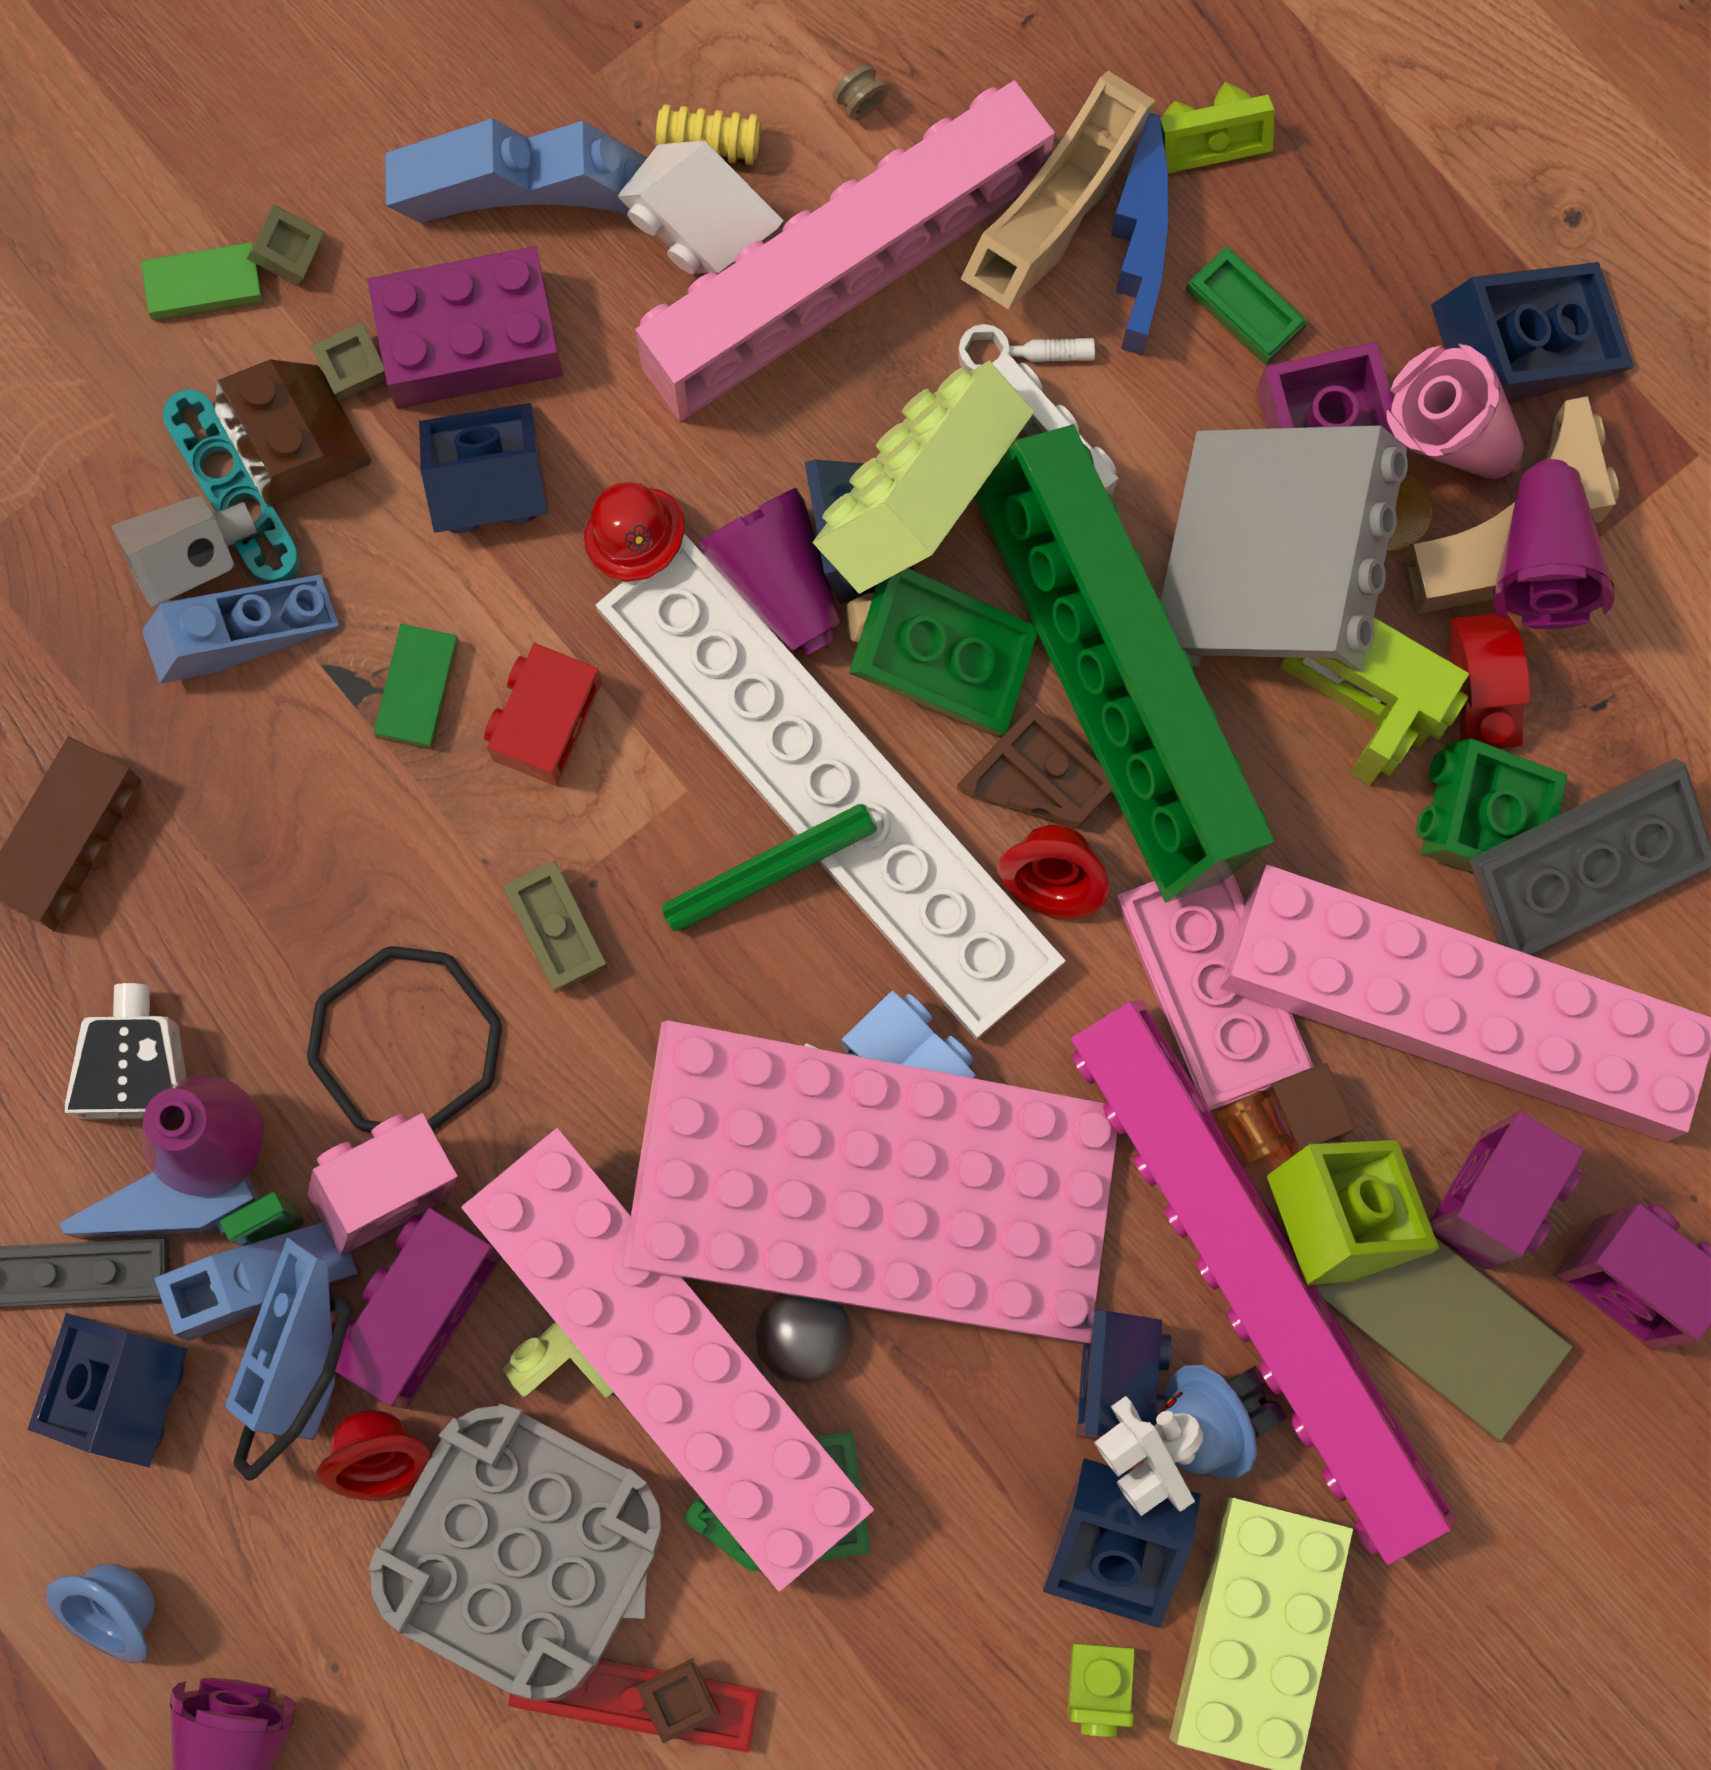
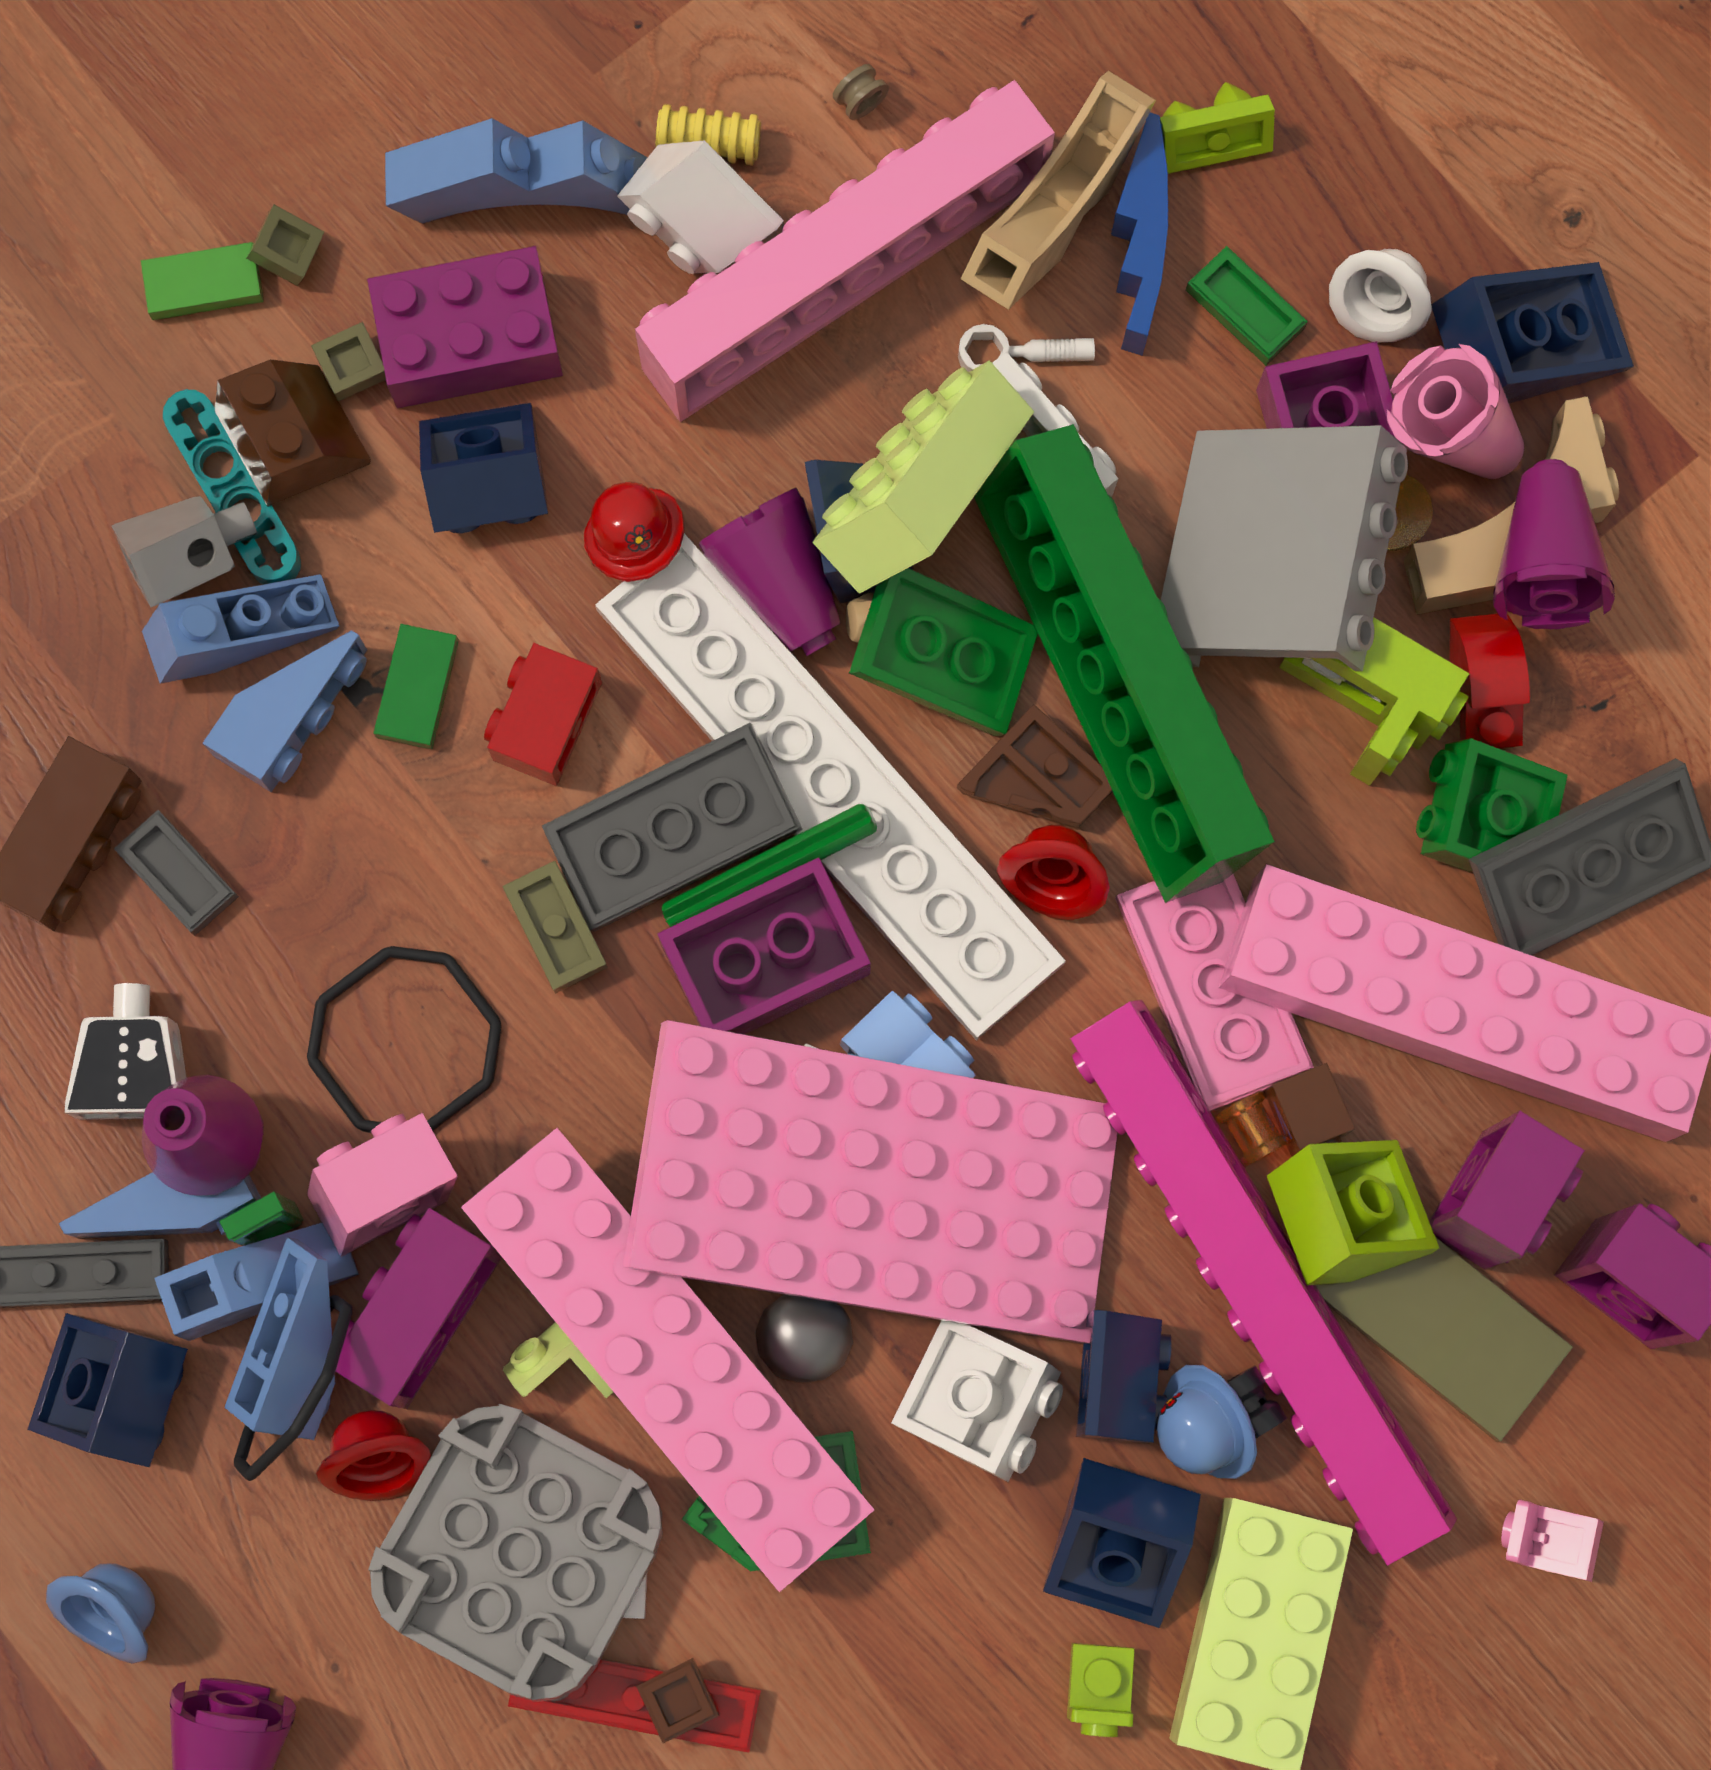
white hips [1094,1396,1203,1516] -> none
none -> dark grey tile [114,810,239,936]
none -> medium blue slope [202,630,367,792]
none -> dark grey tile [542,723,803,932]
none -> magenta brick [657,857,871,1035]
none -> white plate [891,1320,1063,1482]
none -> white hat [1329,249,1432,343]
none -> bright pink bracket [1501,1500,1604,1582]

